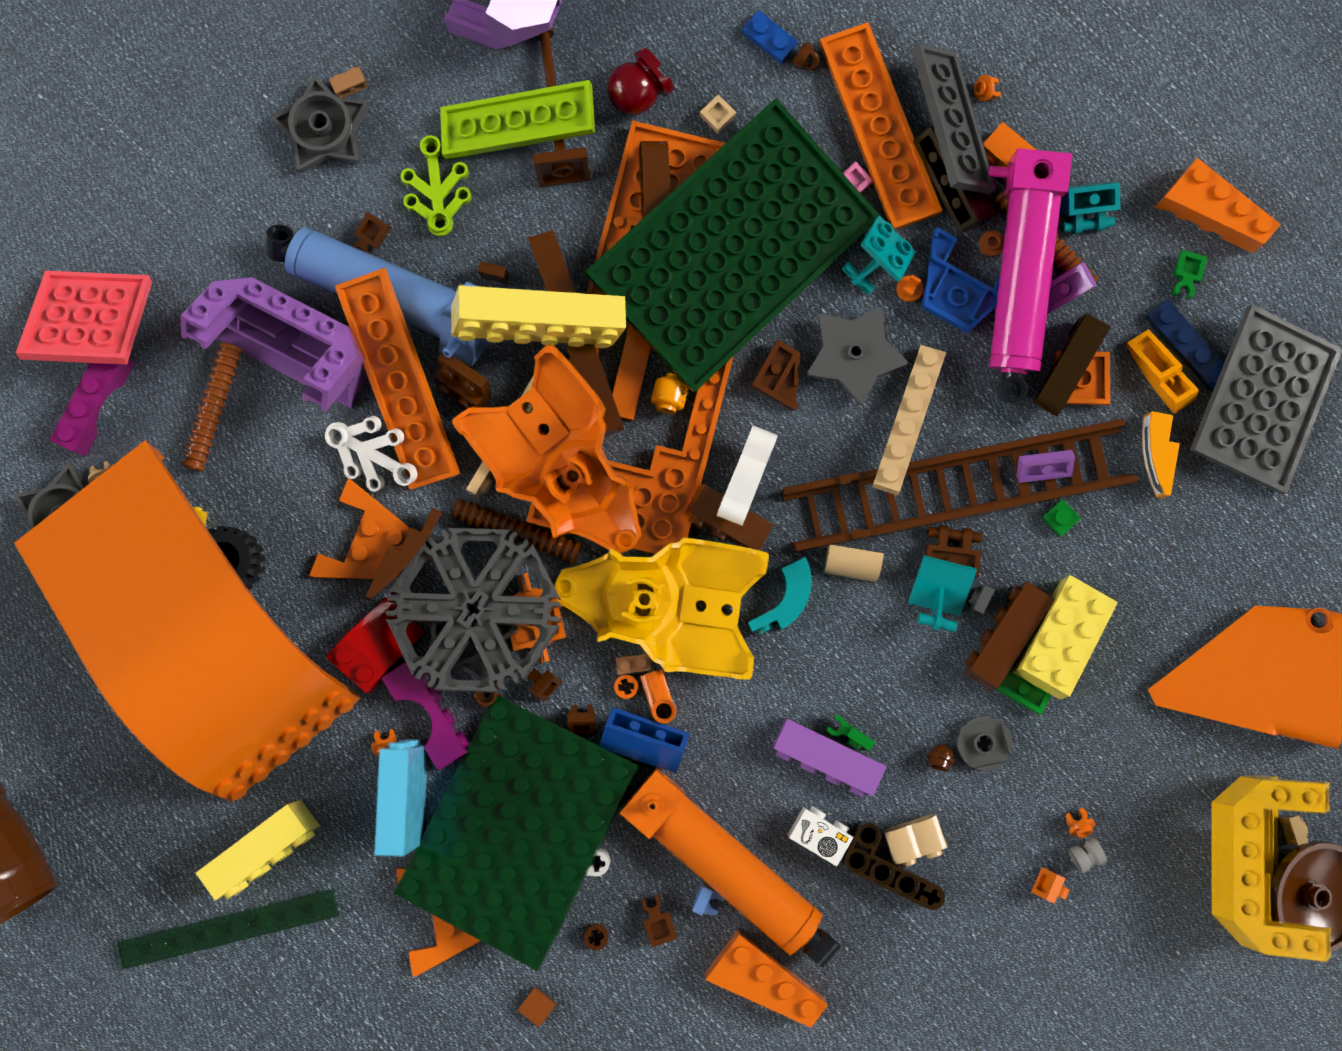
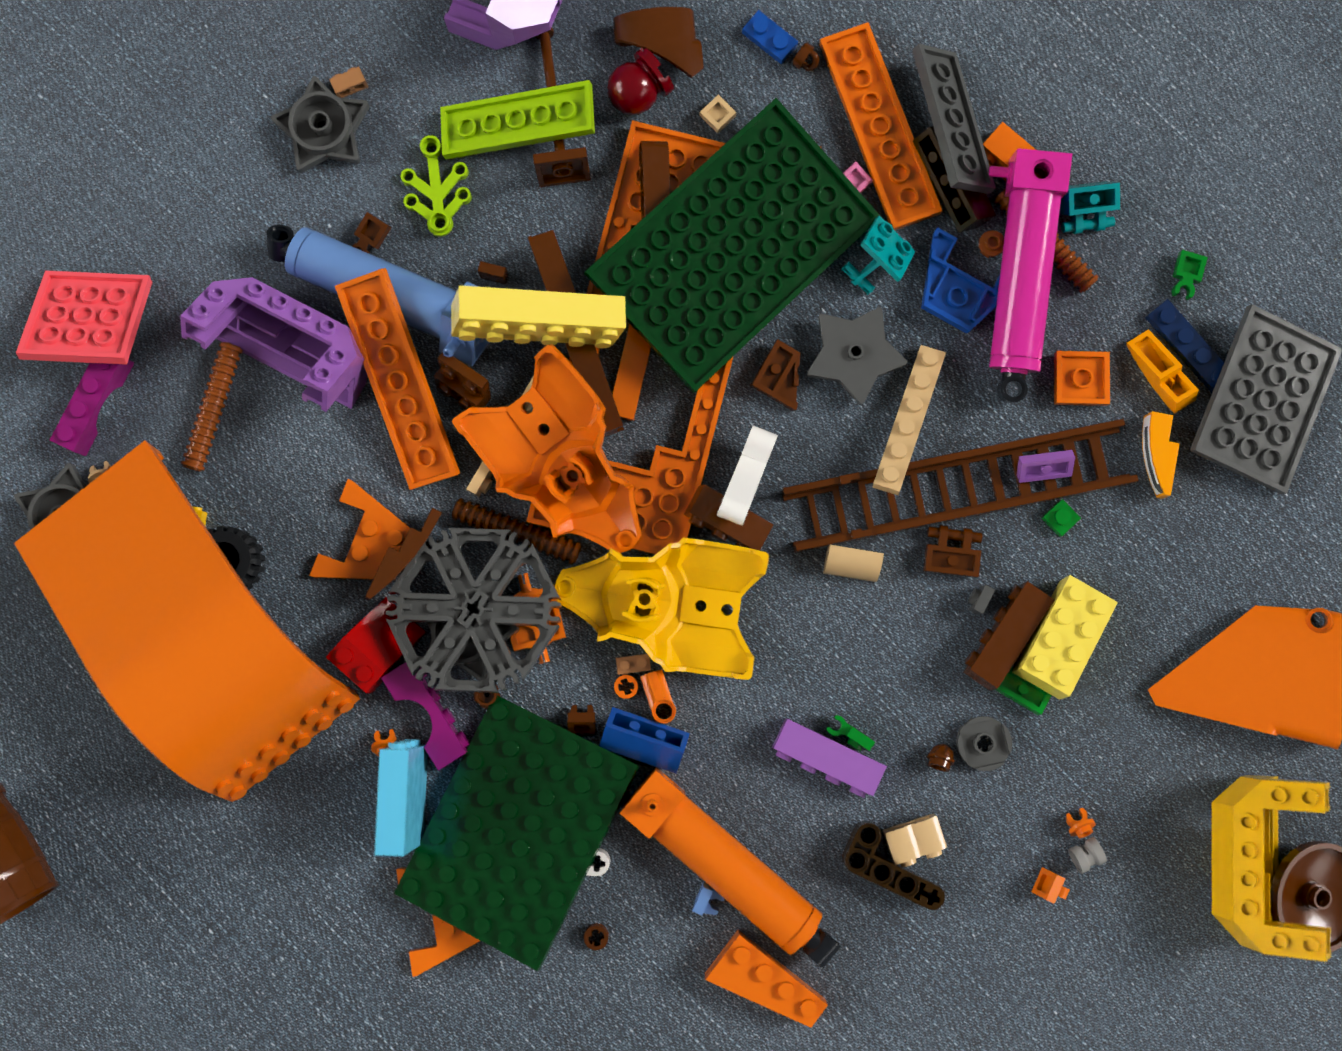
clear green plate [117,888,340,970] -> none
light yellow brick [196,800,320,900] -> none
white plant [325,416,417,492] -> none
dark orange tile [517,986,557,1027] -> none
reddish brown tile [527,668,563,702] -> none
reddish brown plate [641,894,678,948] -> none
light orange head [651,373,688,414] -> none
teal arch [747,557,811,635] -> none
white brick [787,806,853,866] -> none
orange plate [896,275,923,302] -> none
teal plate [908,555,977,633] -> none
orange plate [974,75,1001,102] -> none
dark brown beam [1033,313,1110,417] -> none
medium lavender plate [1048,262,1097,313] -> none
orange wedge [1155,158,1281,253] -> none
tan plate [1279,815,1309,846] -> none
none -> reddish brown panel [613,7,704,78]

